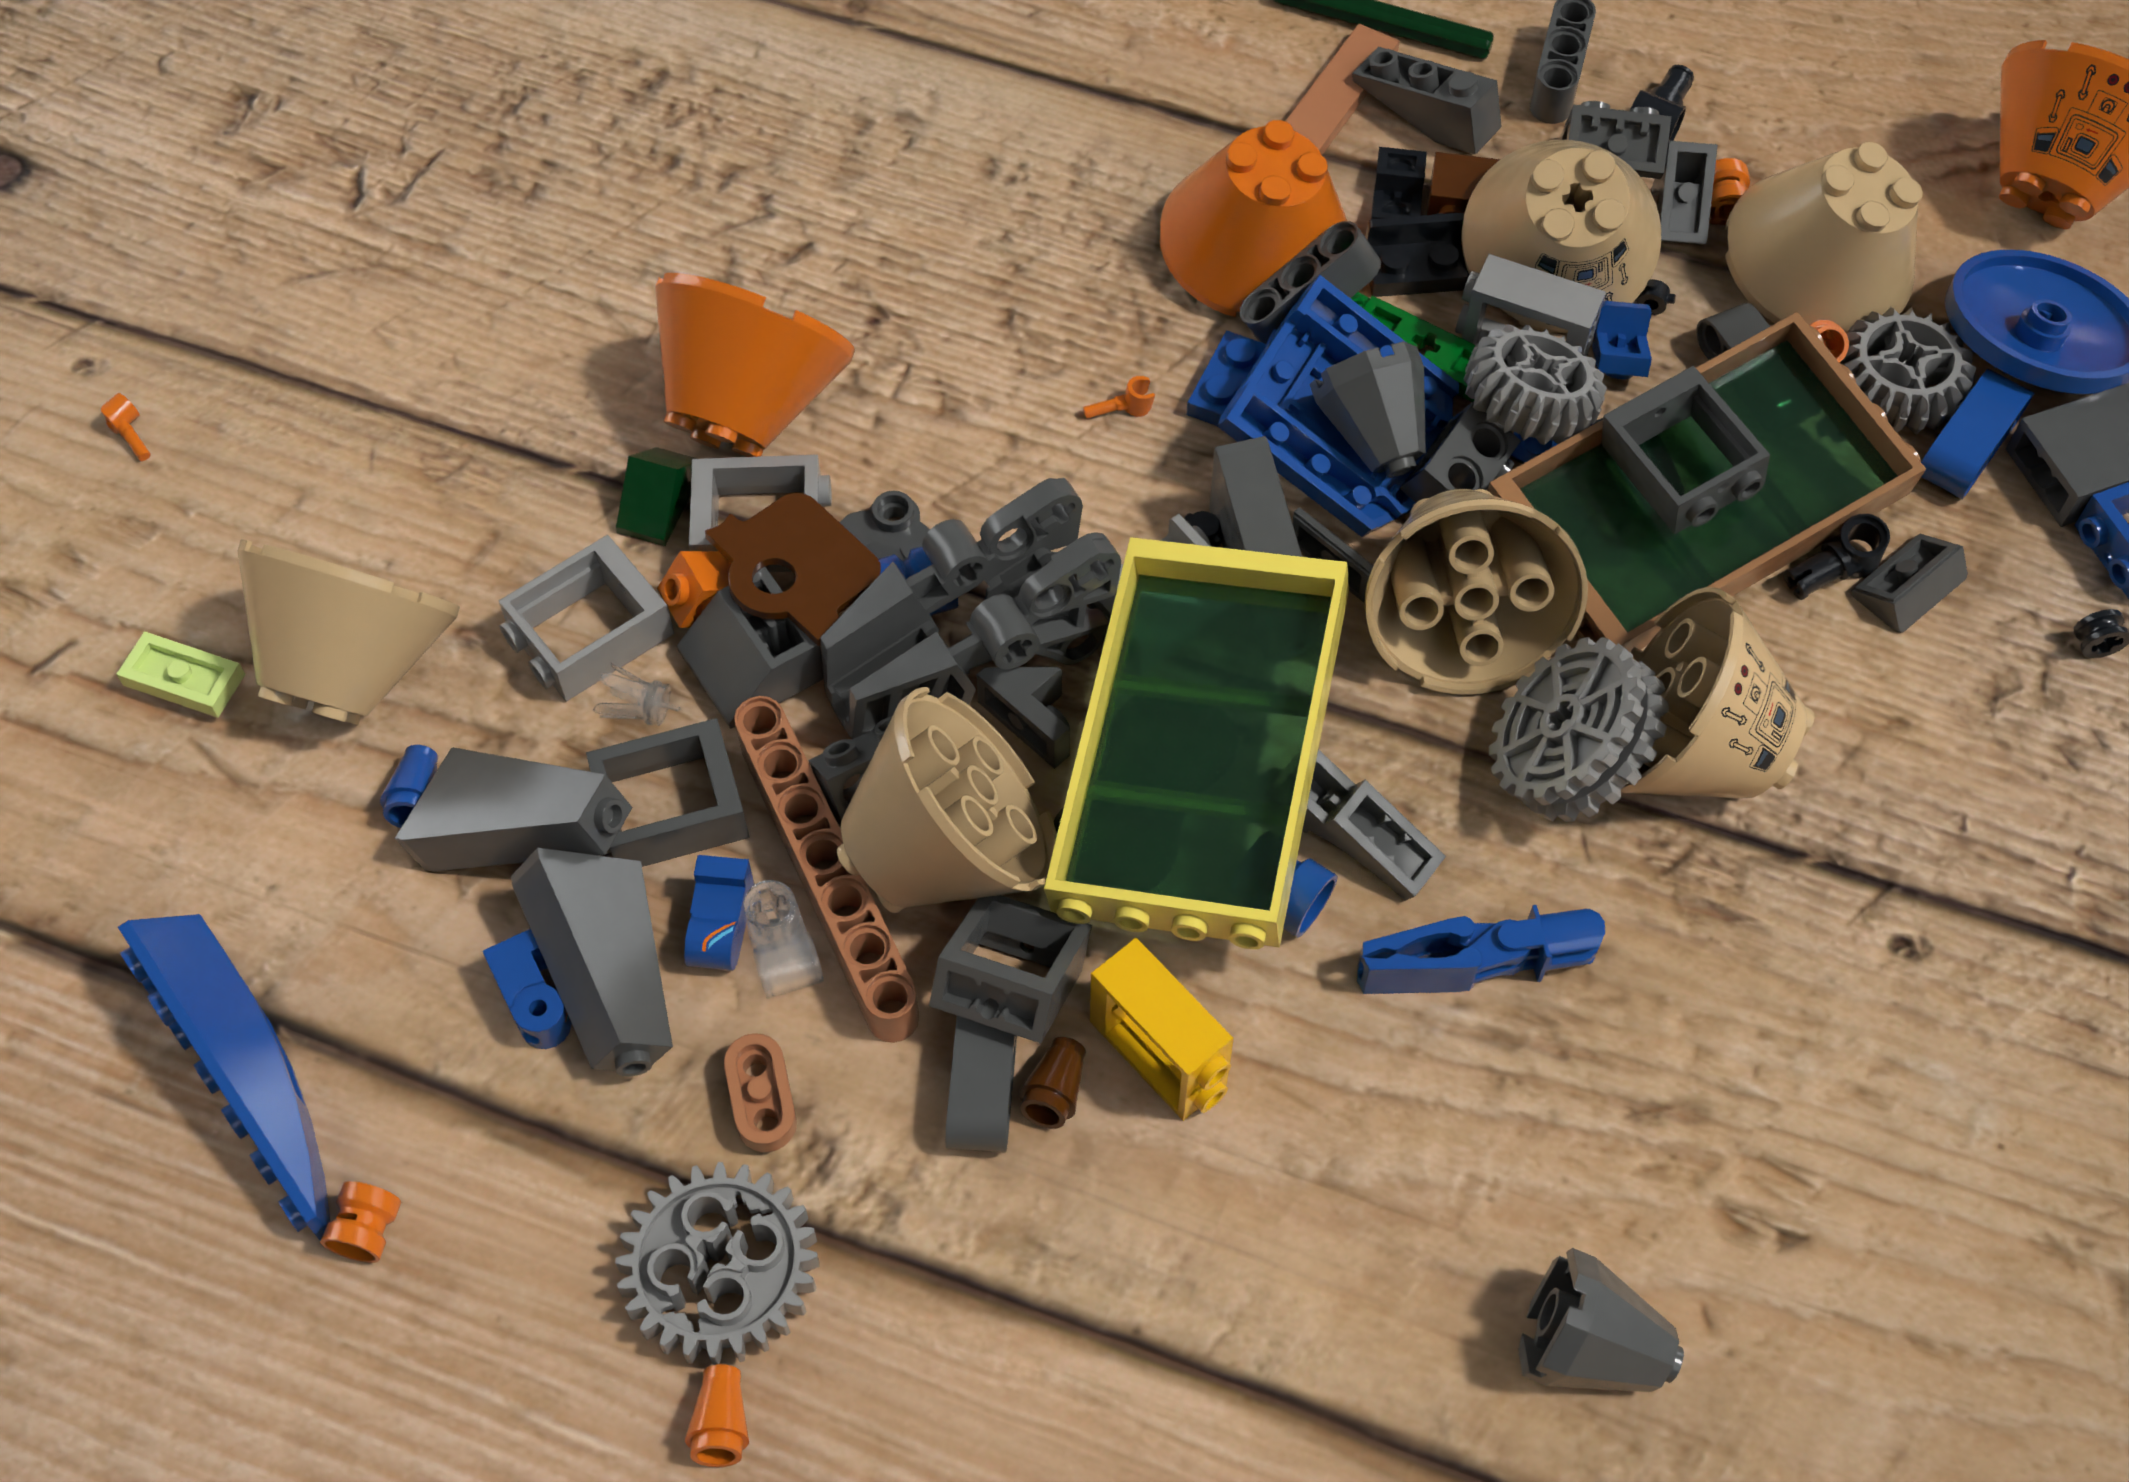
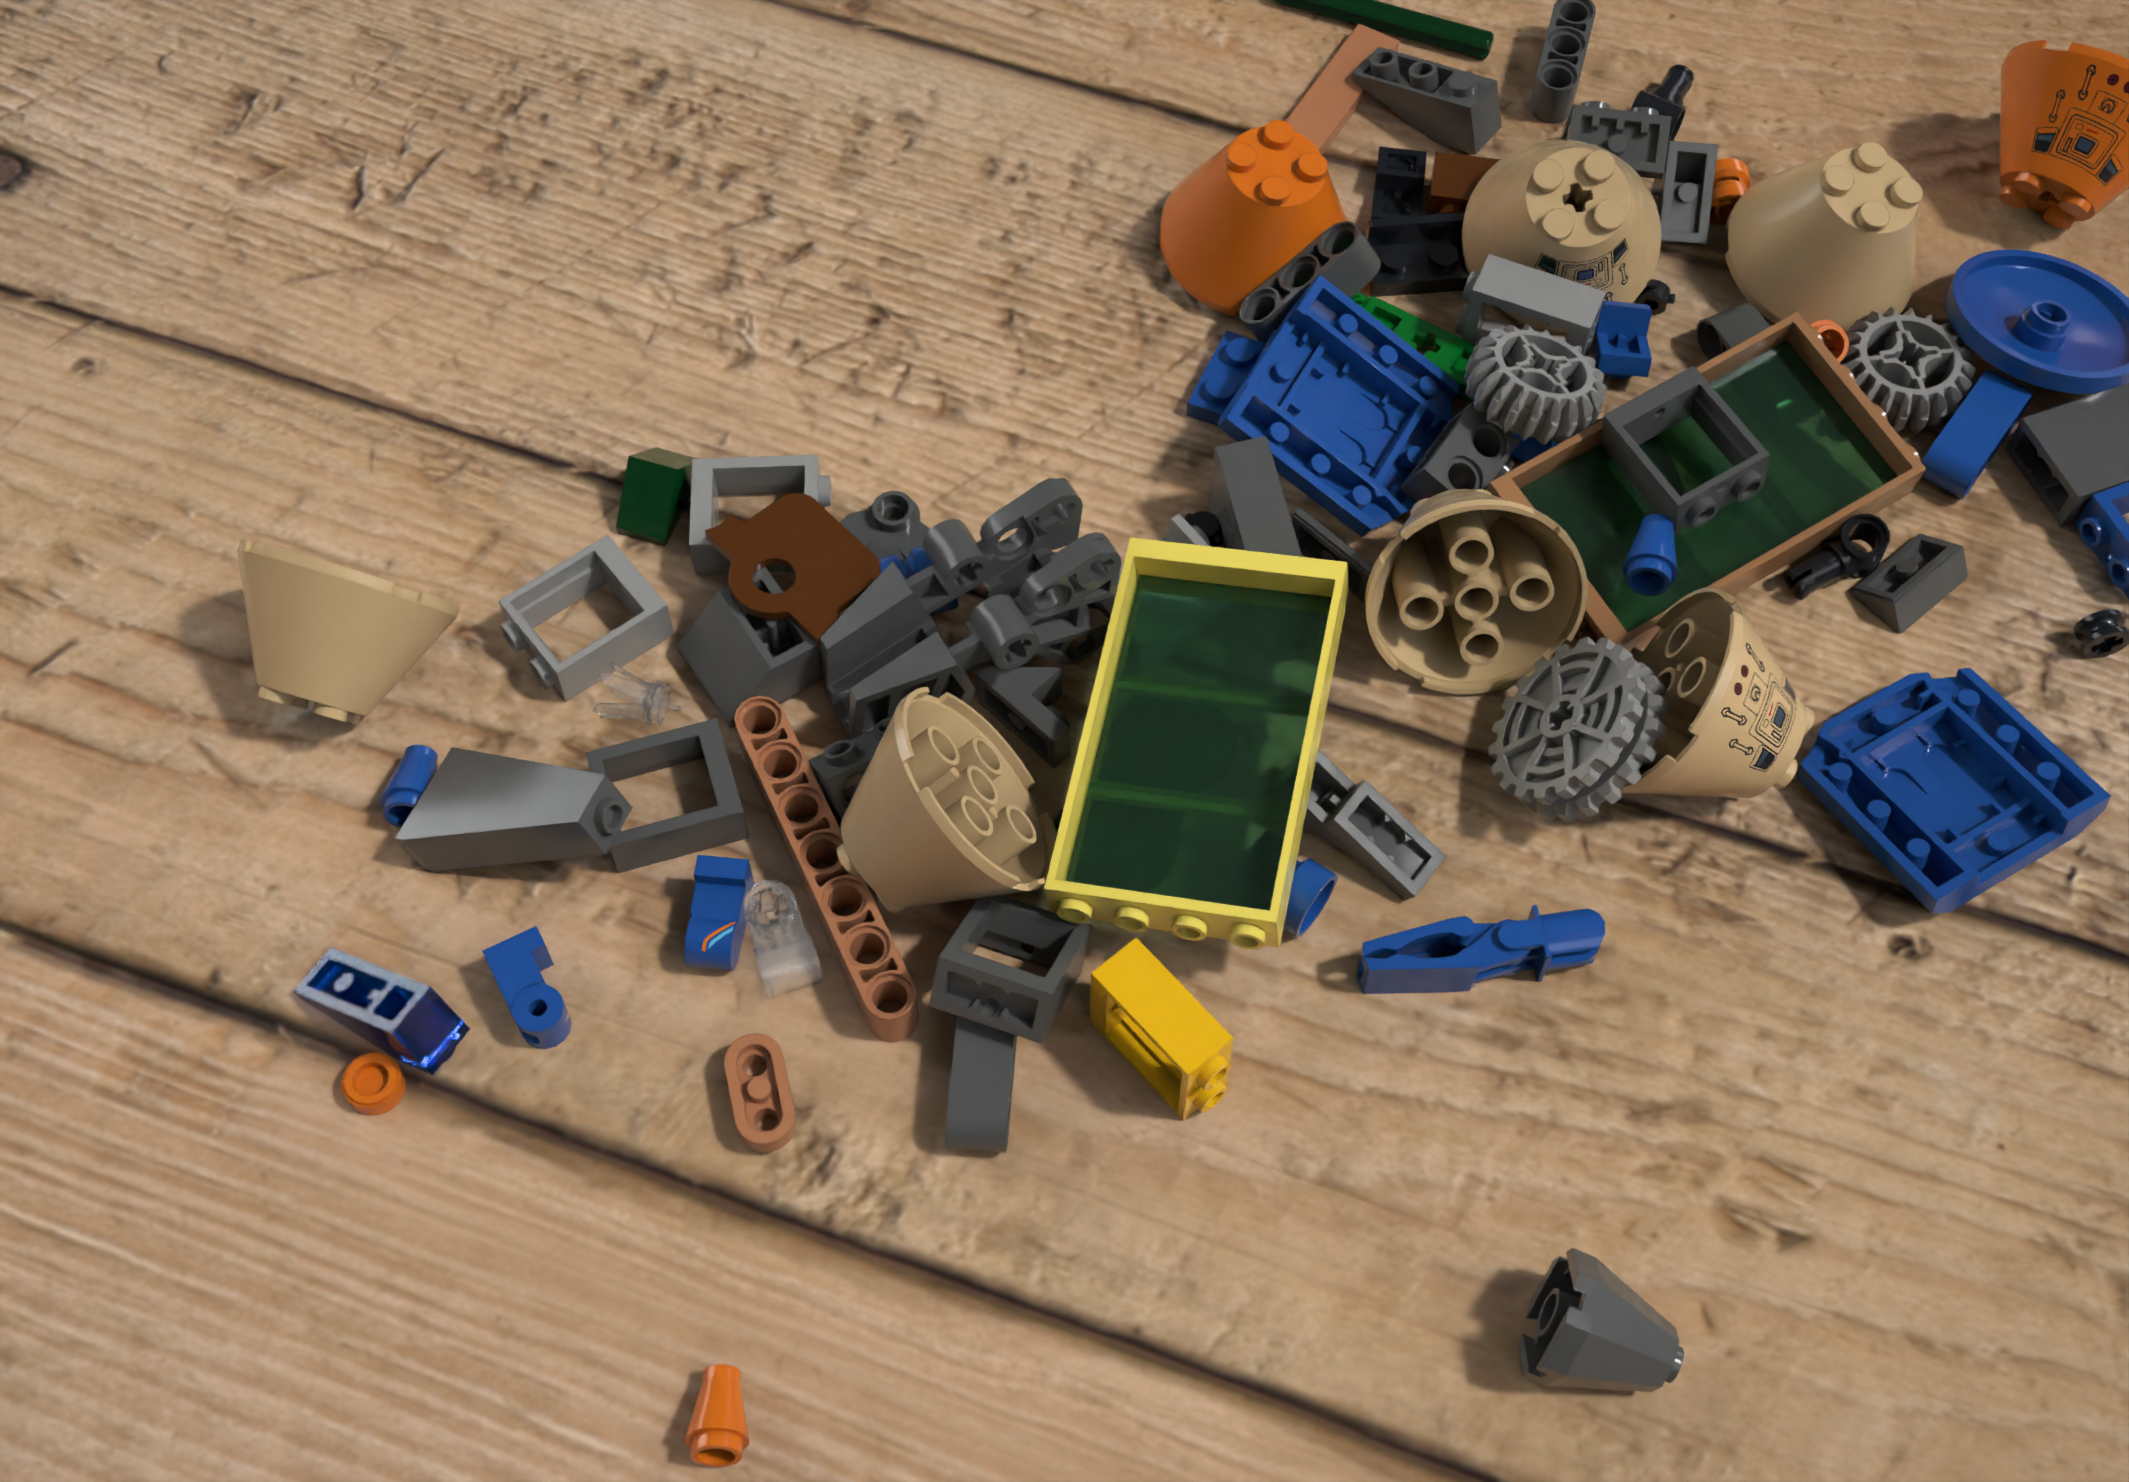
orange hand [101,393,151,461] -> none
yellowish green plate [116,631,246,718] -> none
blue wedge [118,914,330,1241] -> none
orange wheel [320,1181,402,1263] -> none
dark grey slope [511,848,673,1077] -> none
light grey gear [615,1162,820,1365] -> none
orange cone [655,273,855,457] -> none
orange brick [657,551,731,628] -> none
reddish brown cone [1019,1037,1086,1129] -> none
orange hand [1083,376,1155,419] -> none
dark grey cone [1309,341,1426,478] -> none
none -> clear blue slope [293,947,470,1075]
none -> orange tile [341,1053,406,1116]
none -> blue cone [1622,514,1678,596]
none -> blue wedge [1797,668,2111,913]

